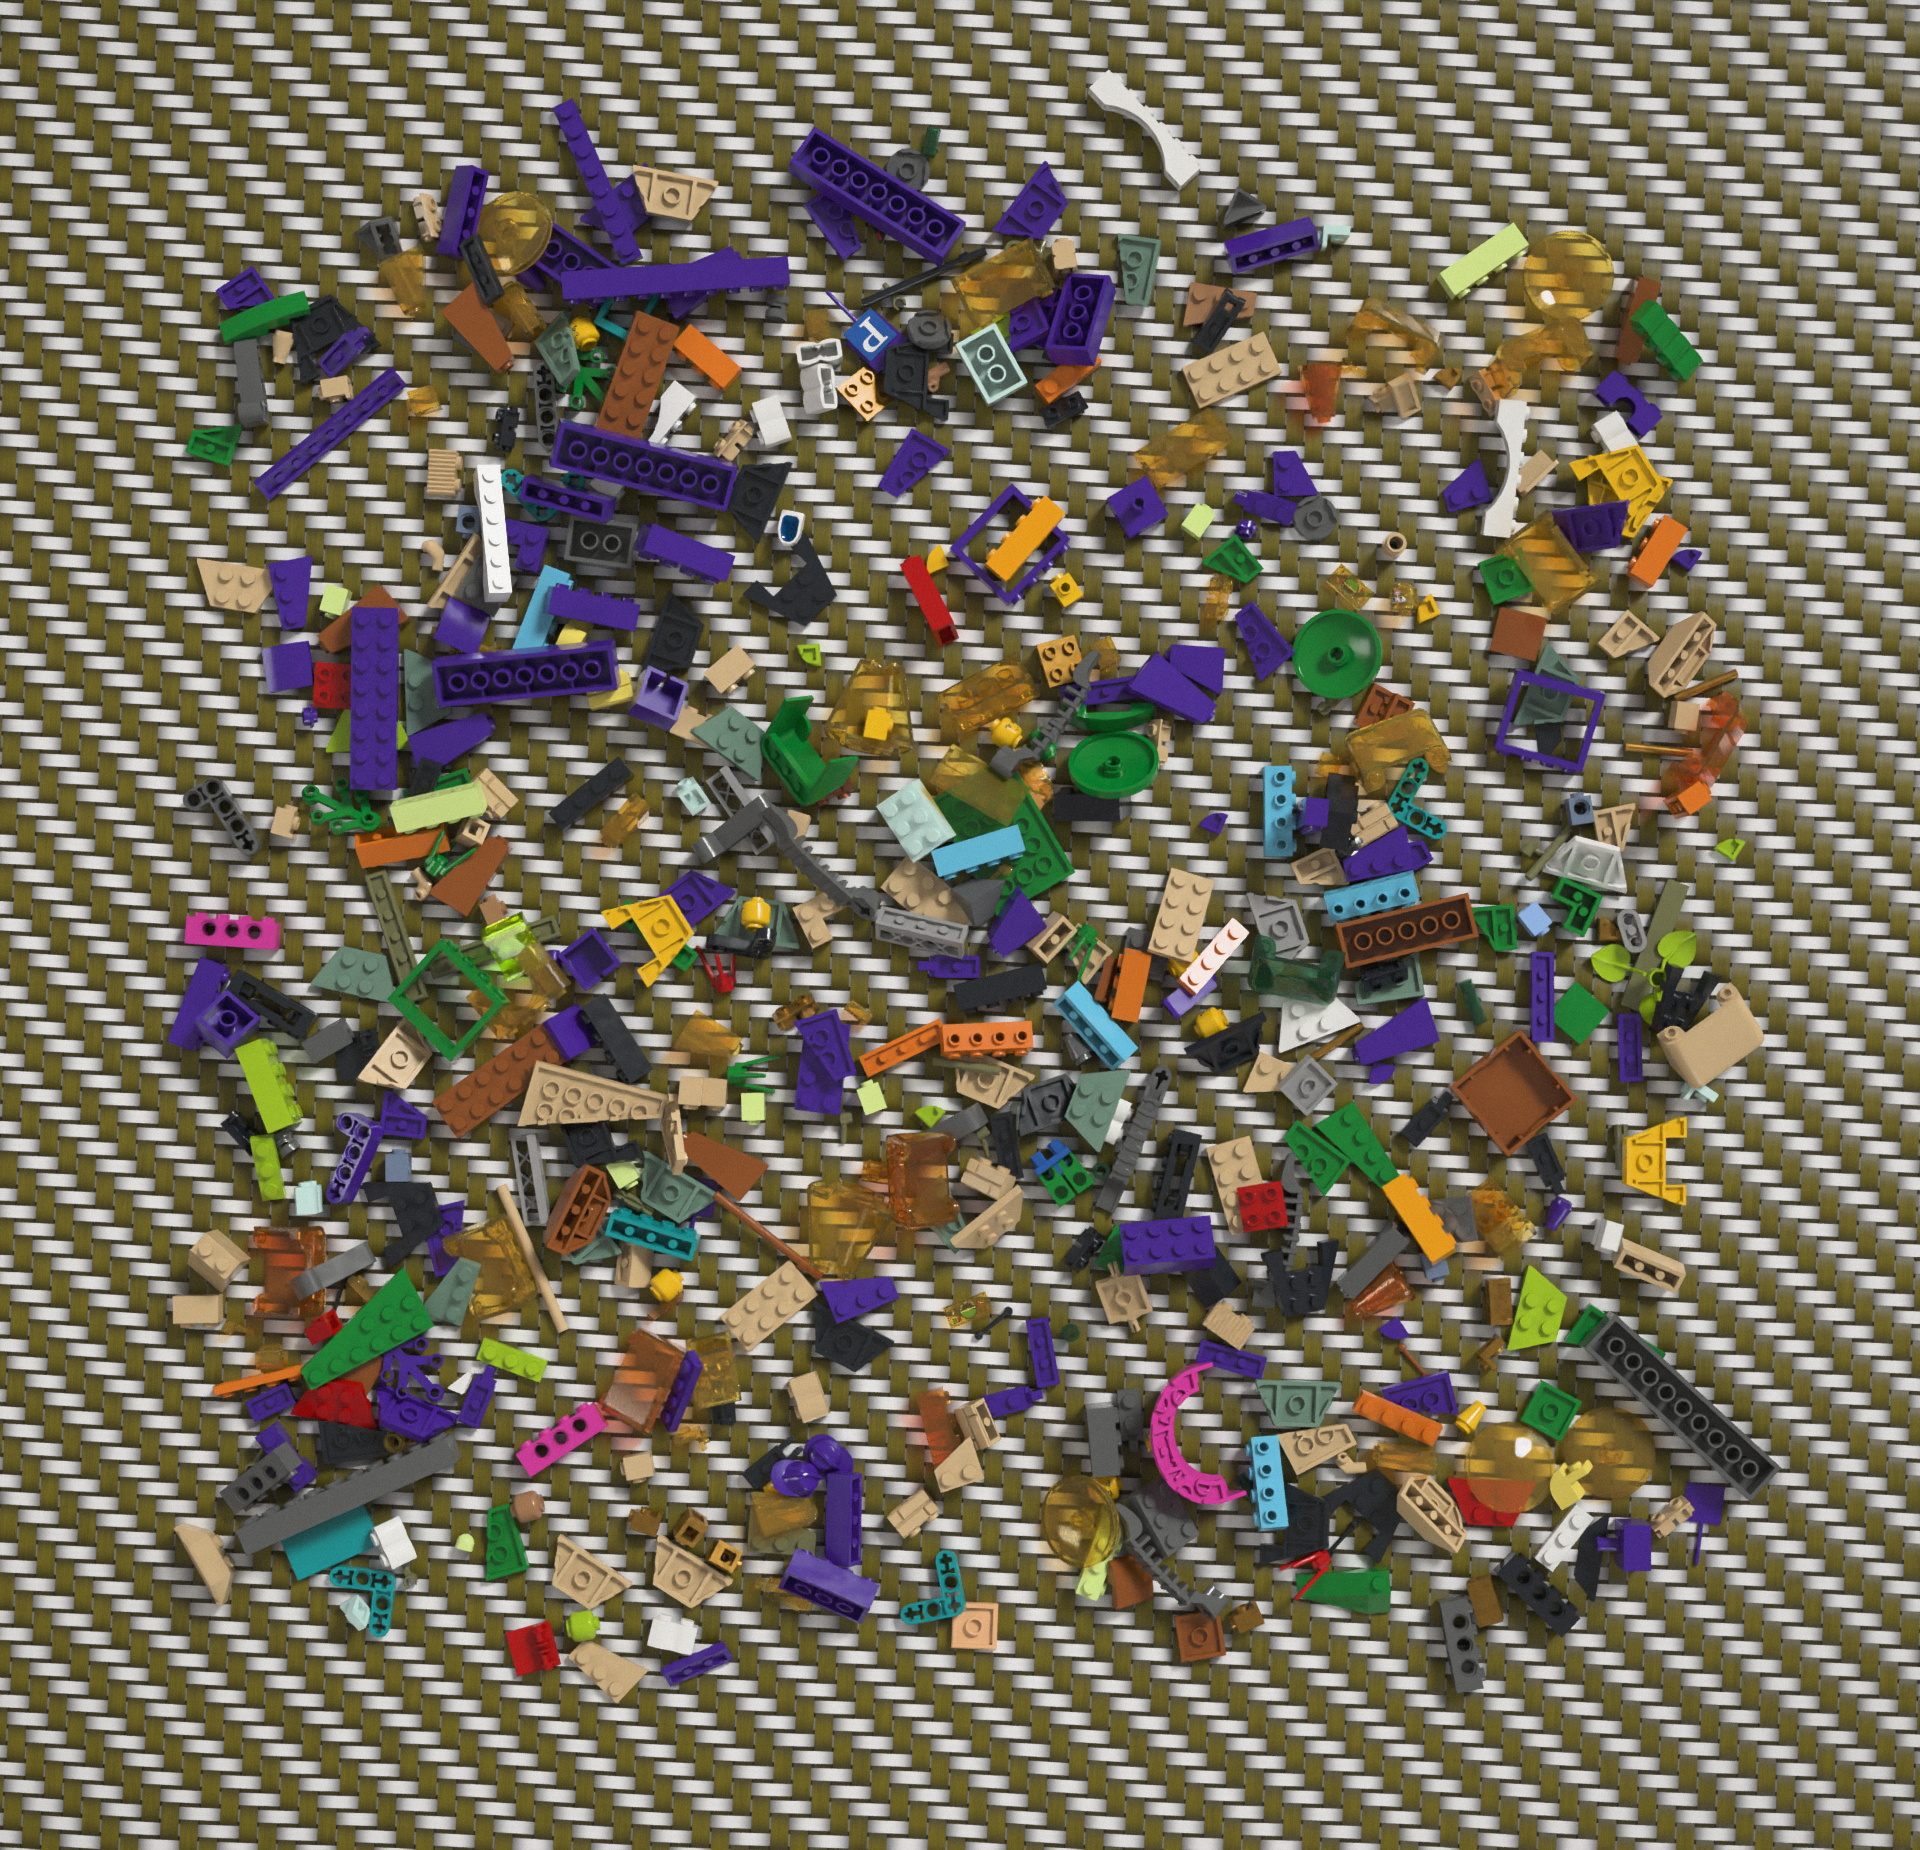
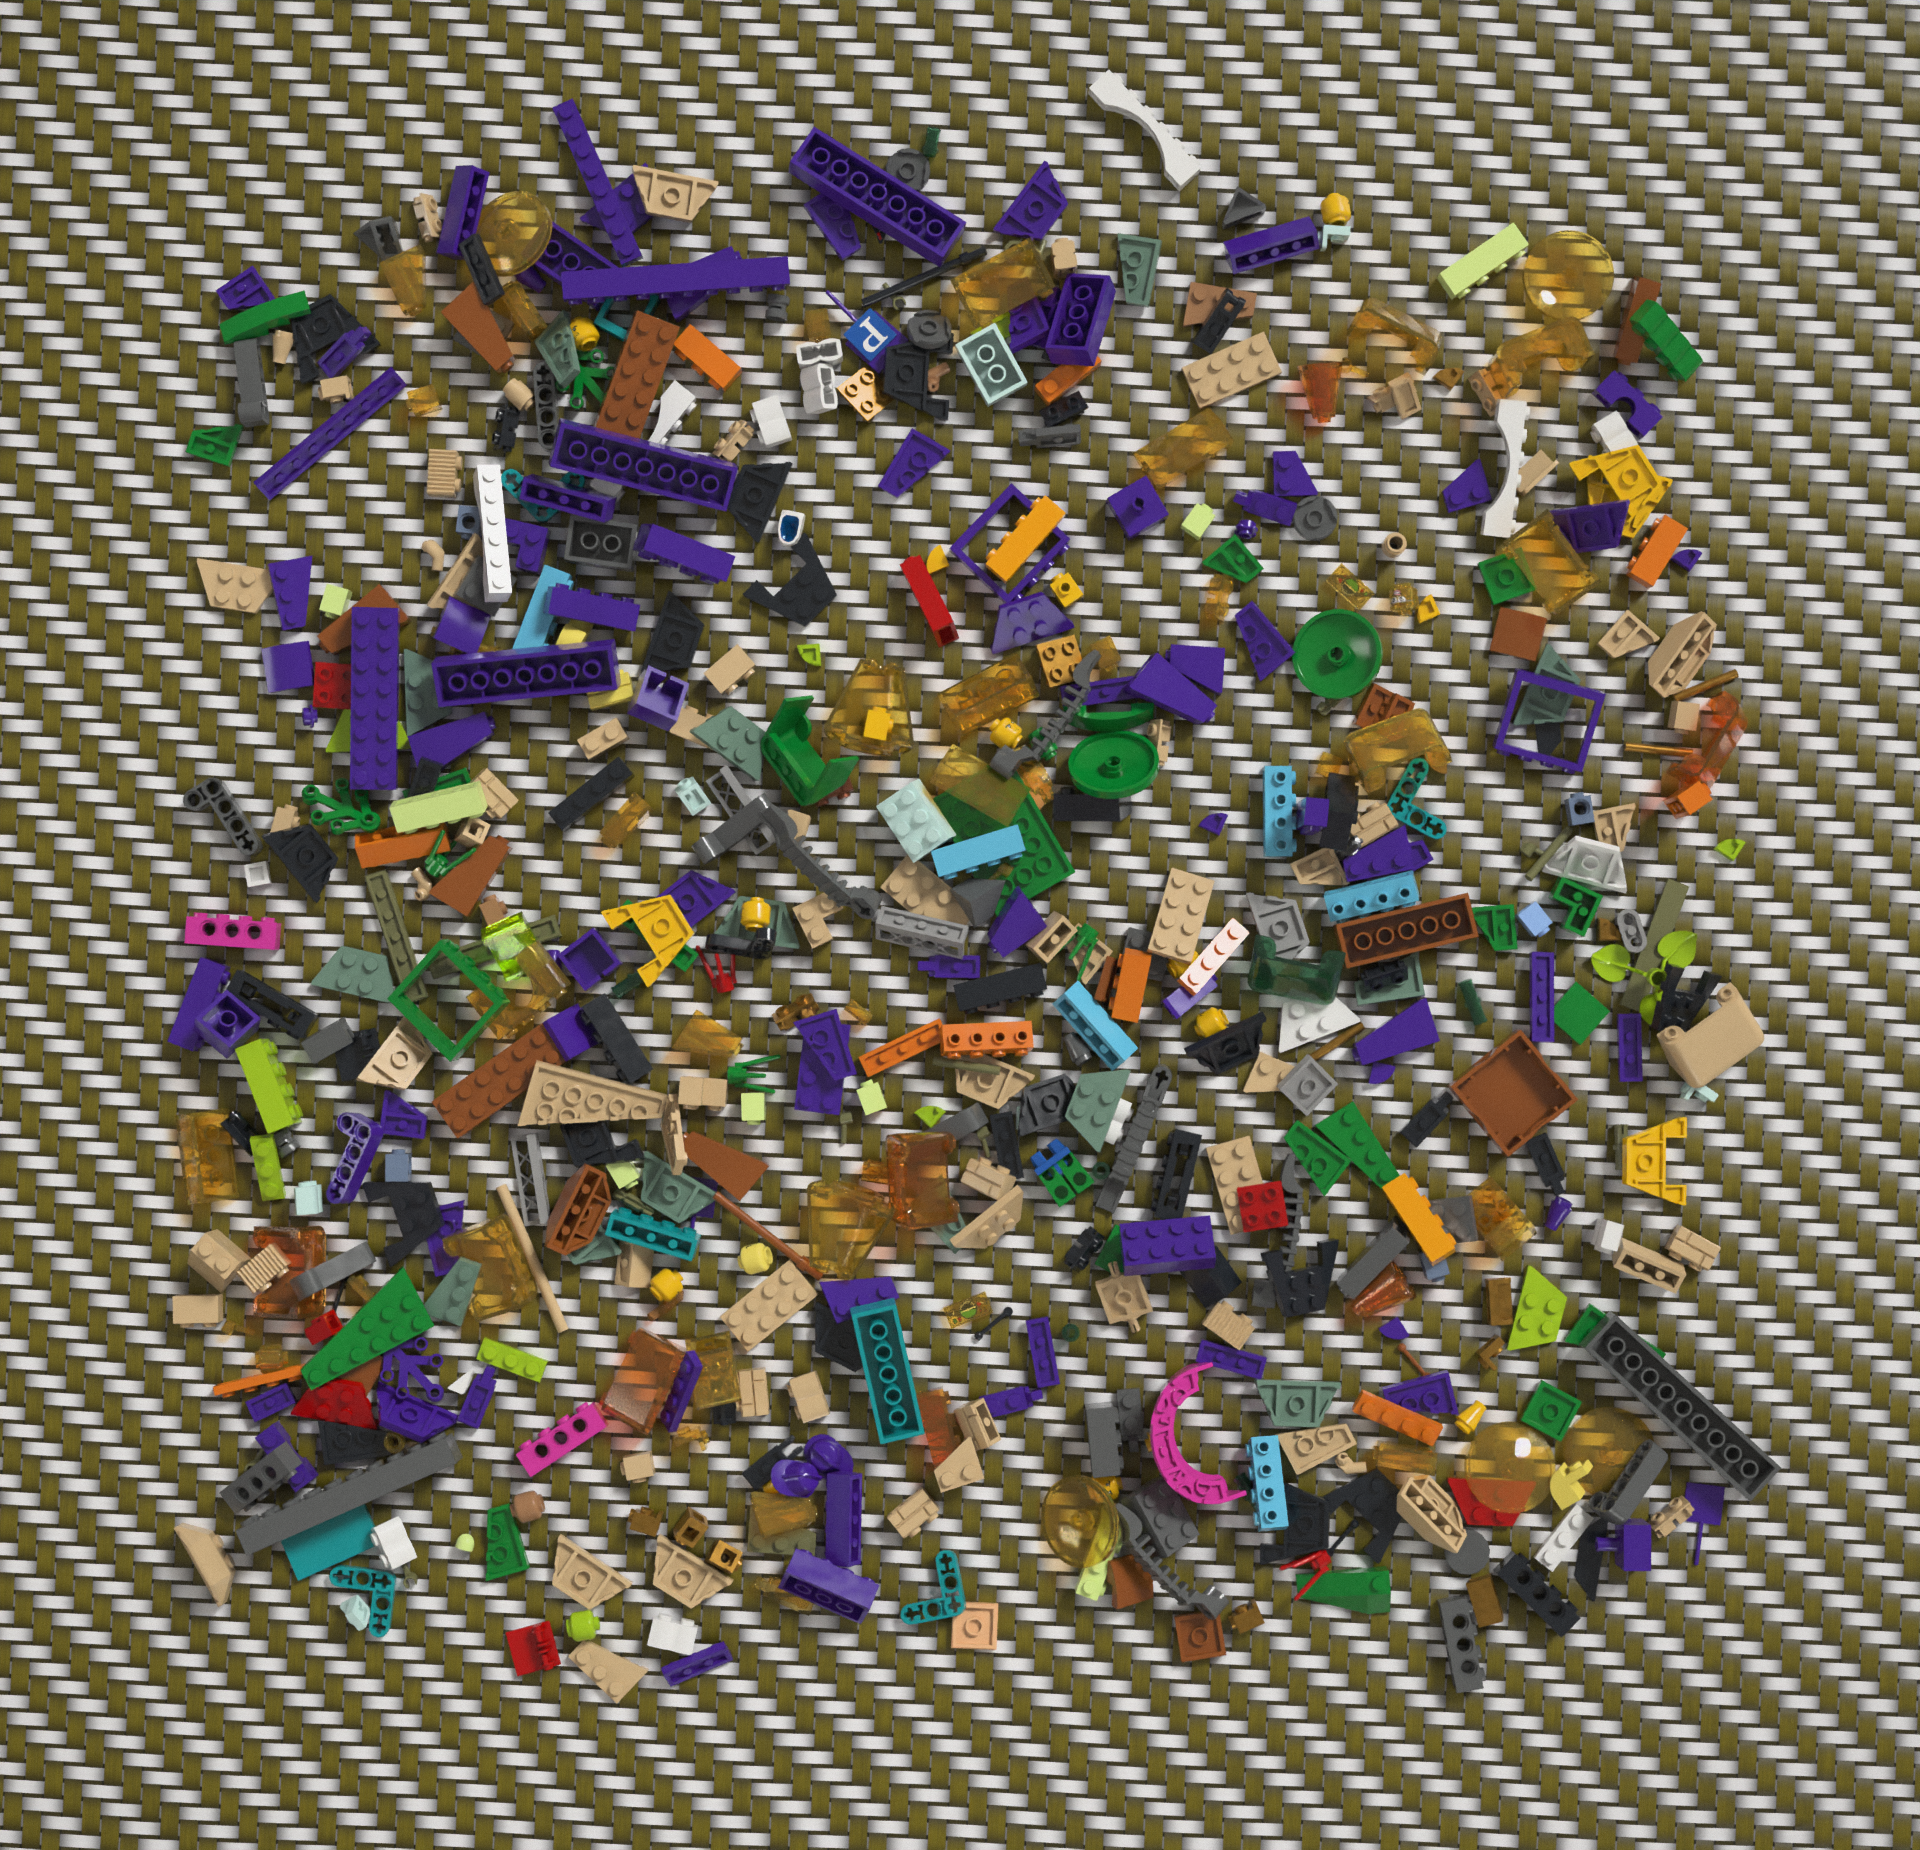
none -> clear yellow slope [175,1108,240,1205]
none -> tan brick [236,1242,292,1294]
none -> white plate [244,861,272,888]
none -> black wing [261,823,338,903]
none -> tan brick [503,378,535,412]
none -> tan brick [577,718,630,761]
none -> clear green pin [611,962,648,999]
none -> tan brick [734,1367,770,1417]
none -> light yellow head [737,1243,773,1275]
none -> teal brick [850,1298,925,1444]
none -> dark purple wing [990,592,1075,655]
none -> dark grey hinge [1018,424,1081,448]
none -> yellow head [1320,193,1351,226]
none -> dark grey tile [1444,1528,1490,1575]
none -> dark grey beam [1588,1439,1668,1525]
none -> tan brick [1665,1224,1721,1272]

